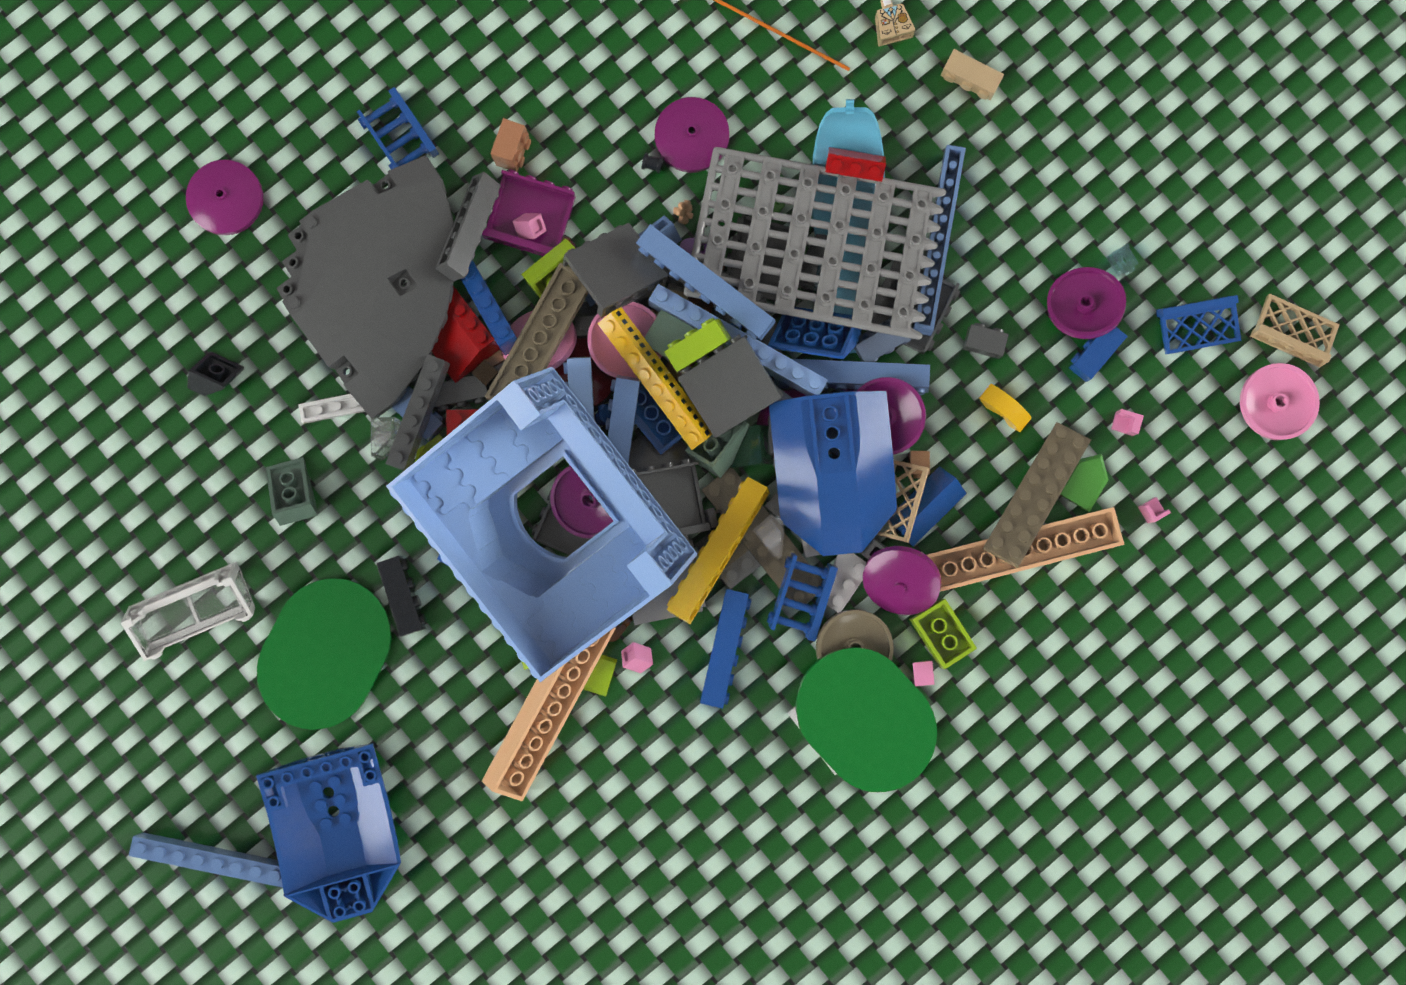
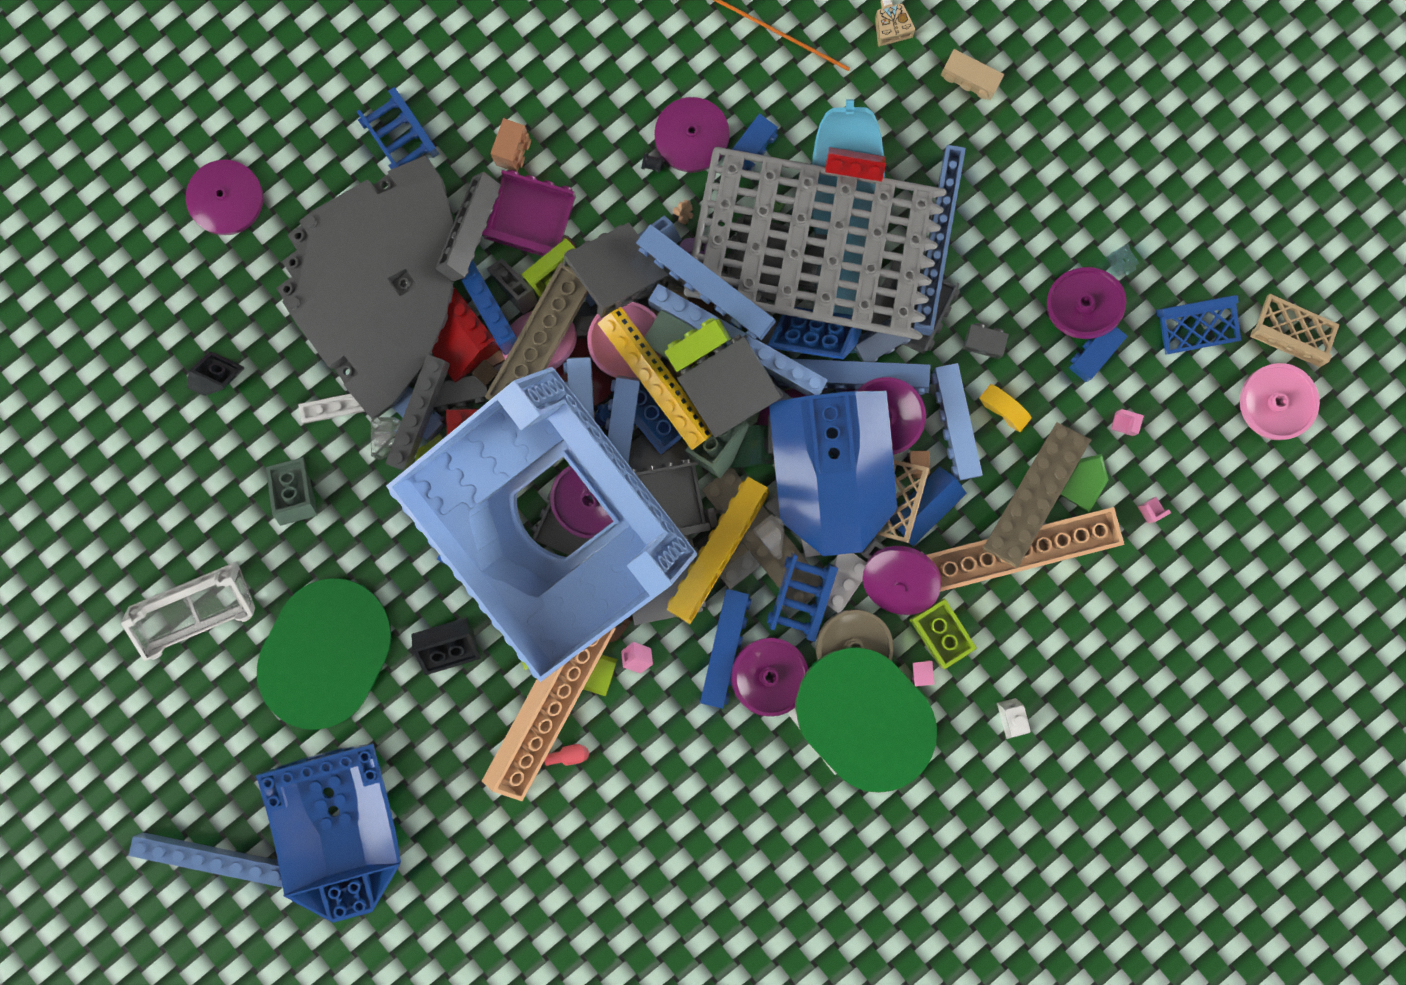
black brick [376,556,427,637] -> none
bright pink panel [513,213,547,239] -> none
none -> black slope [411,617,481,676]
none -> dark grey slope [487,258,538,314]
none -> coral arm [544,744,589,766]
none -> magenta dish [731,638,808,717]
none -> blue brick [732,114,778,171]
none -> light blue brick [931,363,983,481]
none -> white torso [997,698,1031,739]

